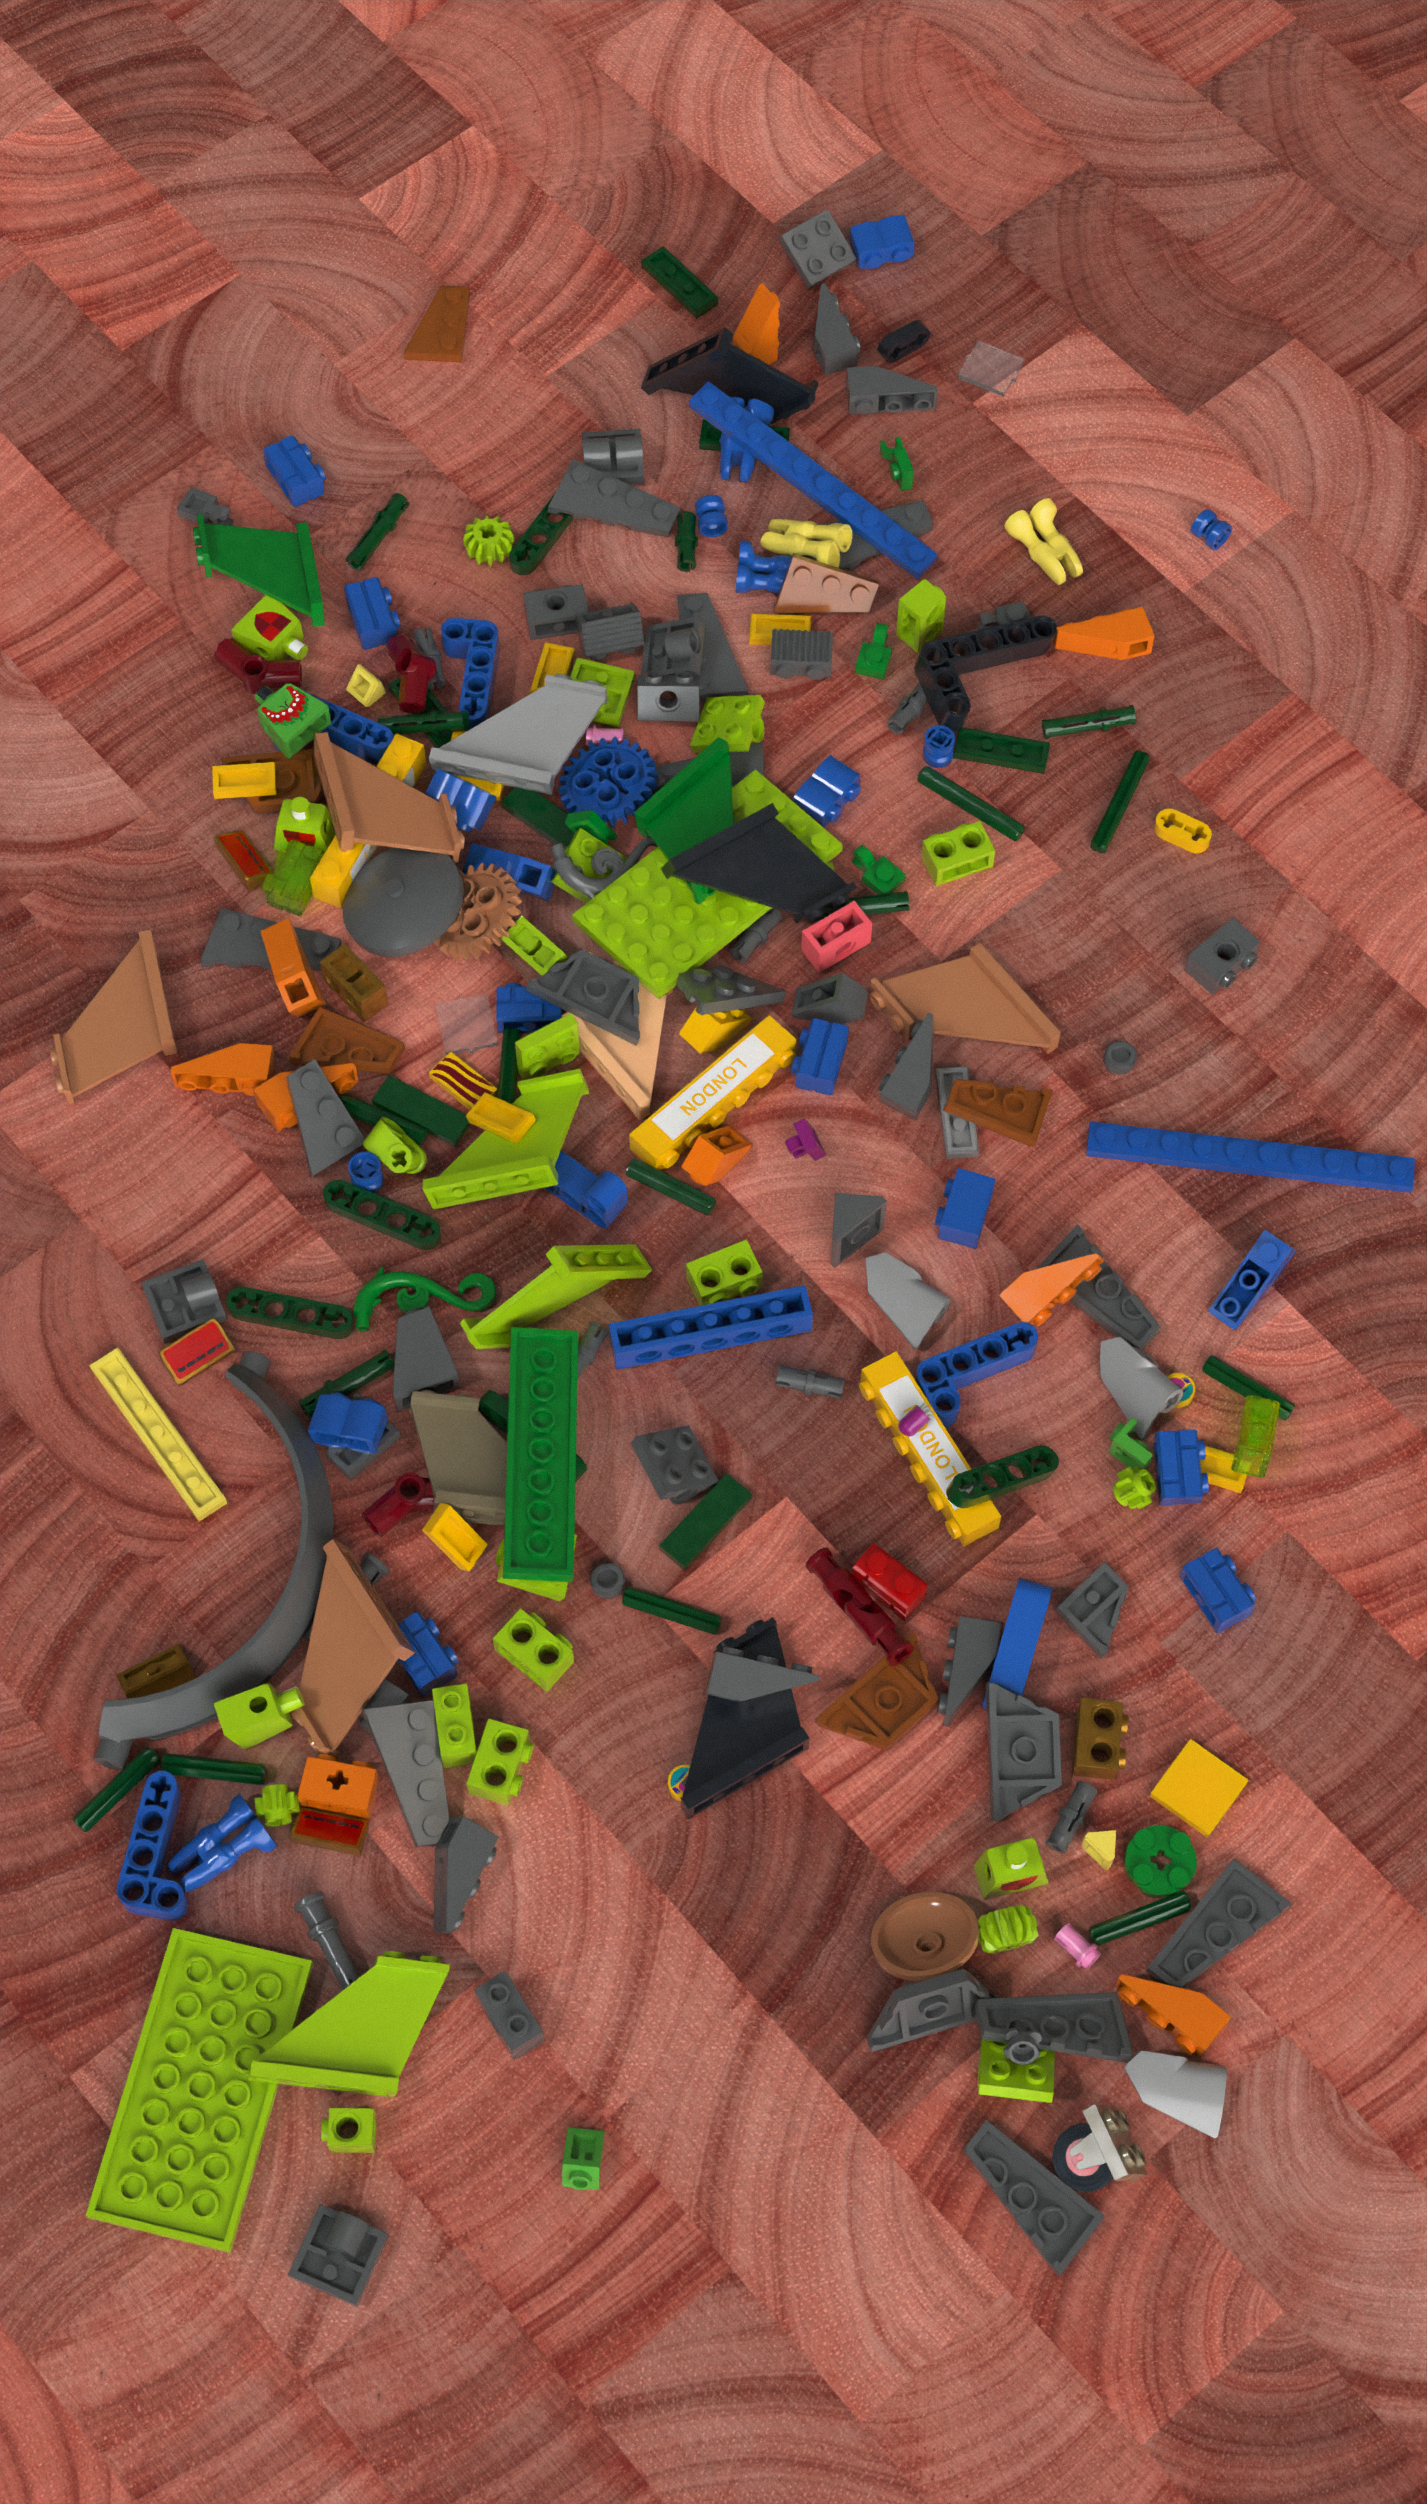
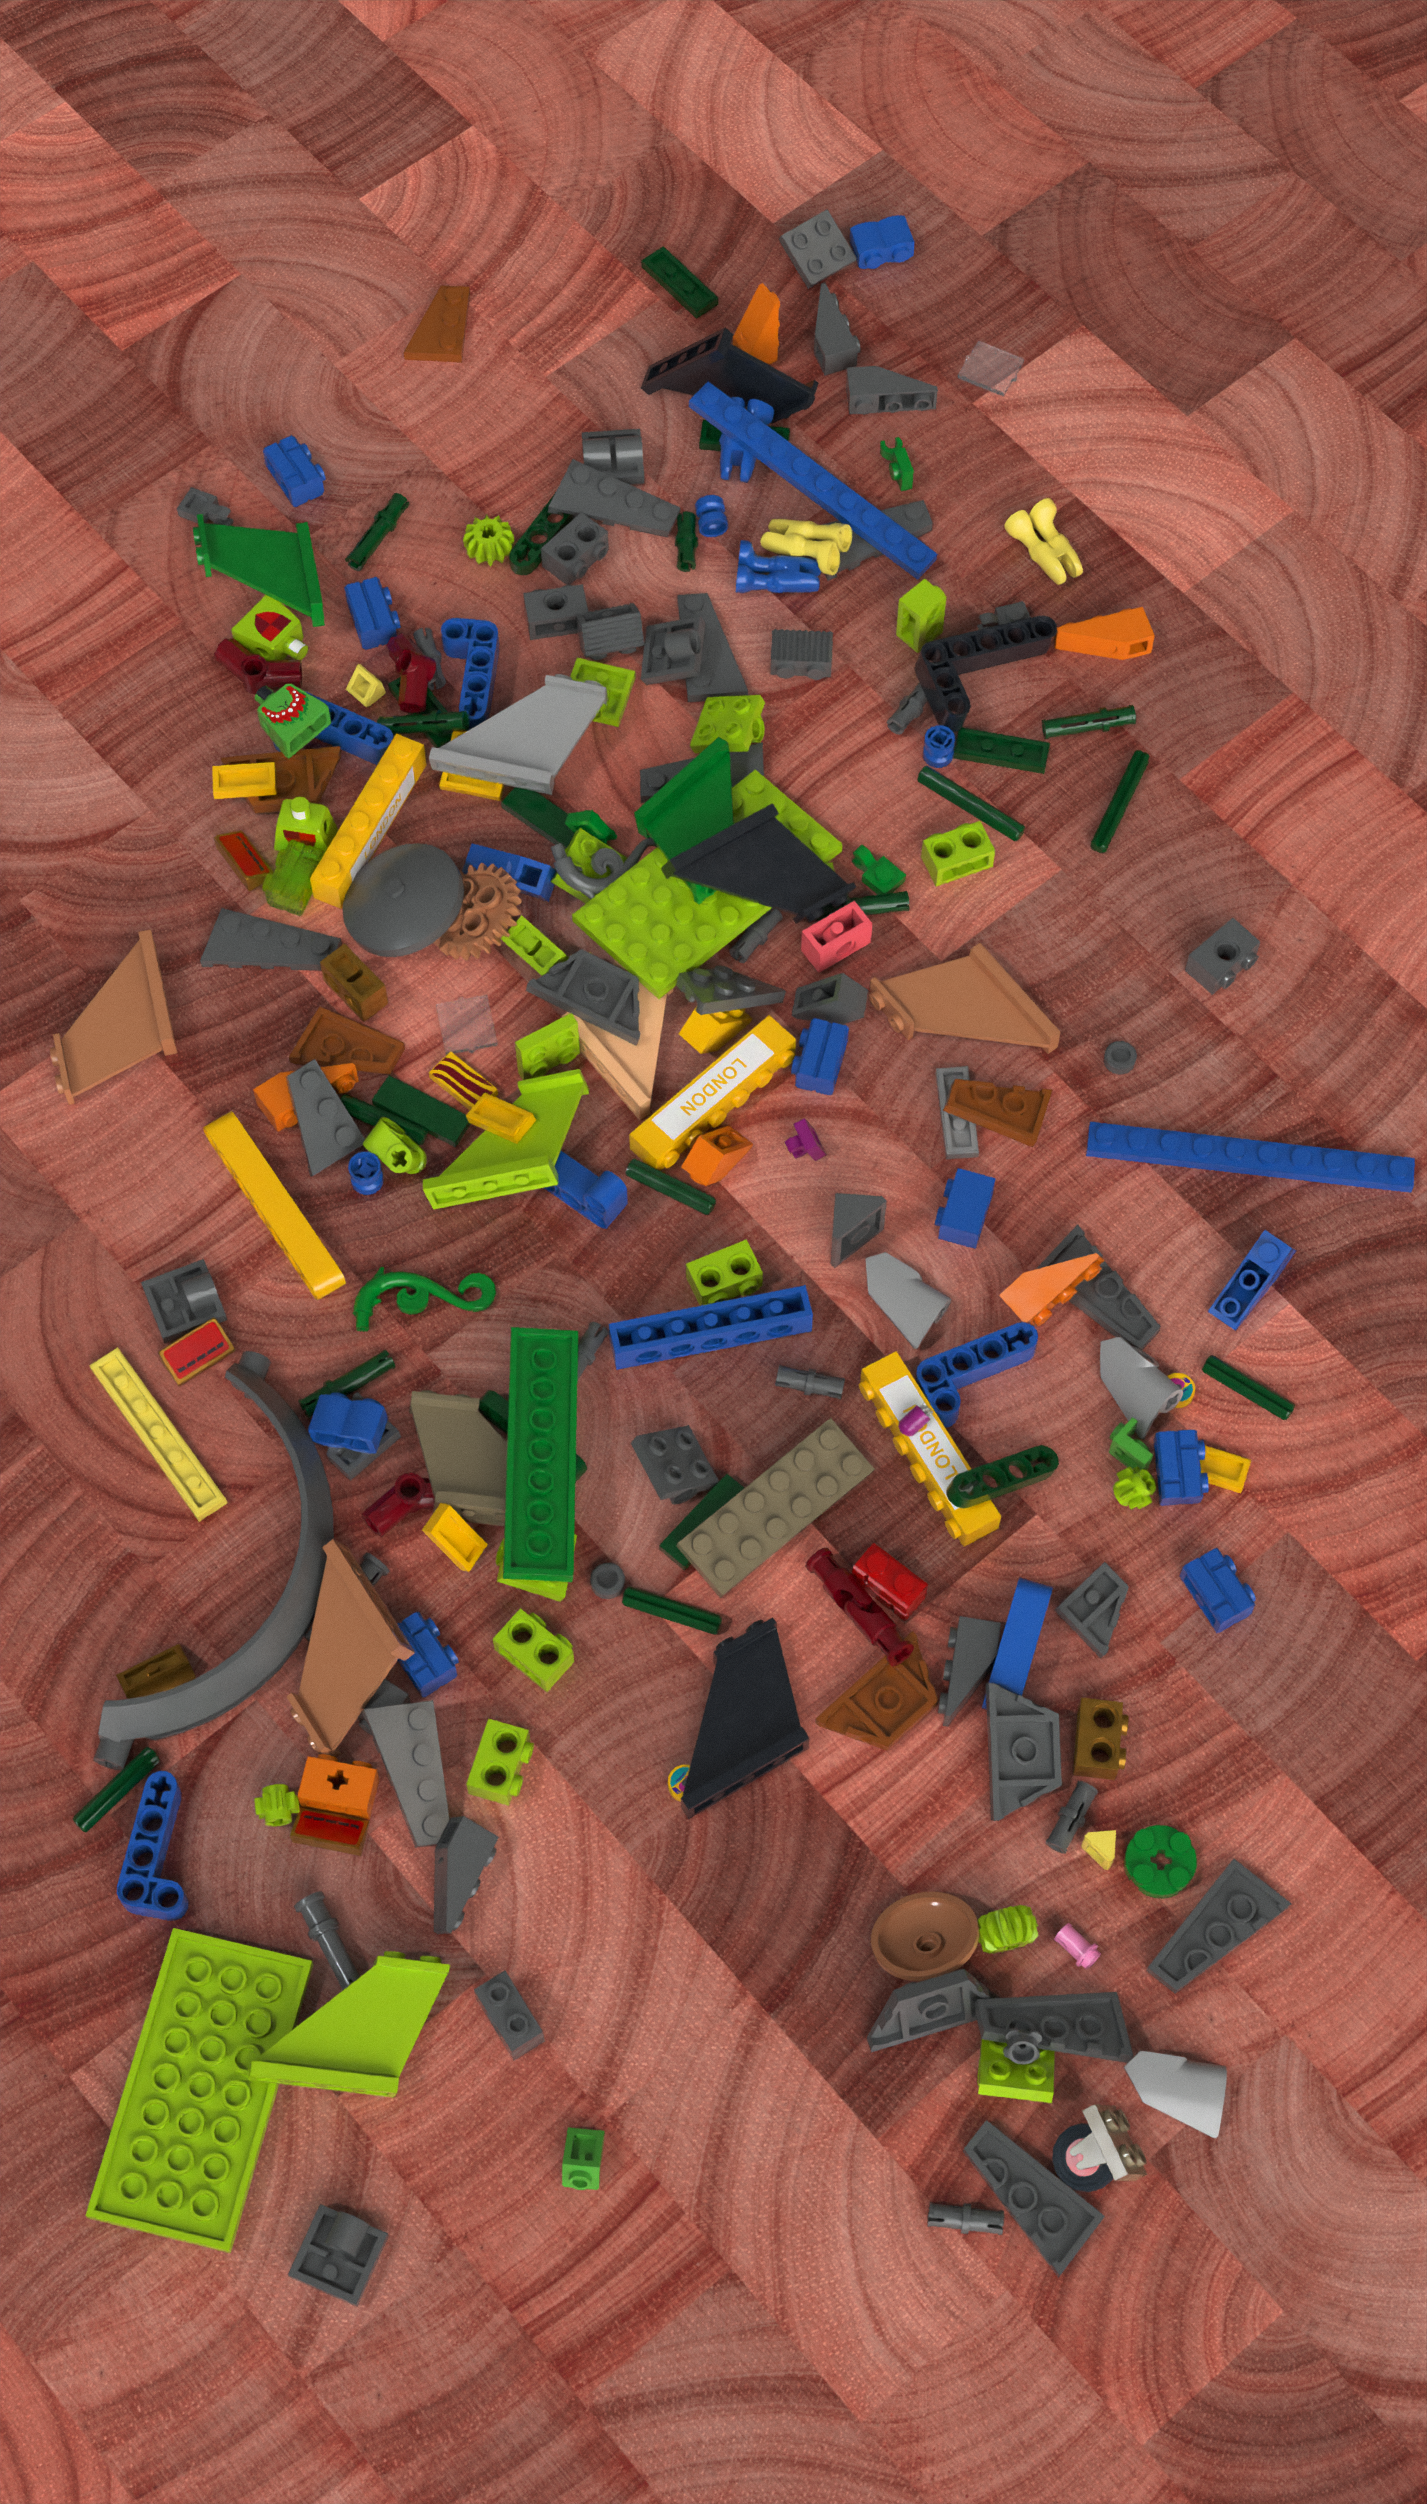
dark green axle [161,1753,266,1785] -> none
blue piece [167,1793,278,1892] -> none
orange slope [170,1043,276,1096] -> none
lime torso [213,1684,305,1750] -> none
dark green beam [226,1287,354,1339] -> none
orange slope [260,918,327,1018] -> none
nougat piece [313,732,464,863] -> none
lime brick [321,2108,377,2153] -> none
dark green beam [323,1180,441,1250] -> none
dark grey slope [393,1307,460,1411] -> none
blue brick [425,768,497,832] -> none
lime brick [432,1684,477,1768] -> none
lime piece [460,1244,652,1349] -> none
blue brick [496,983,562,1033] -> none
dark green axle [497,1028,521,1104] -> none
yellow tile [530,642,575,694] -> none
blue gear [558,737,659,828] -> none
bright pink pin [586,725,624,746] -> none
dark grey brick [637,671,699,721] -> none
dark grey slope [705,1647,820,1702] -> none
yellow tile [749,614,811,646] -> none
wing [774,553,879,613] -> none
blue brick [793,755,861,828] -> none
green plate [855,623,892,680] -> none
black beam [877,320,930,363] -> none
dark grey slope [878,1013,935,1121] -> none
lime torso [973,1838,1049,1901] -> none
dark green axle [1088,1892,1191,1946] -> none
orange slope [1115,1974,1232,2058] -> none
yellow tile [1149,1739,1249,1838] -> none
yellow beam [1154,808,1212,853] -> none
blue wheel [1190,508,1233,551] -> none
clear neon green brick [1231,1395,1280,1478] -> none
none -> yellow beam [203,1111,346,1301]
none -> dark grey brick [541,512,609,585]
none -> dark tan plate [676,1418,875,1598]
none -> dark grey pin [927,2202,1004,2235]

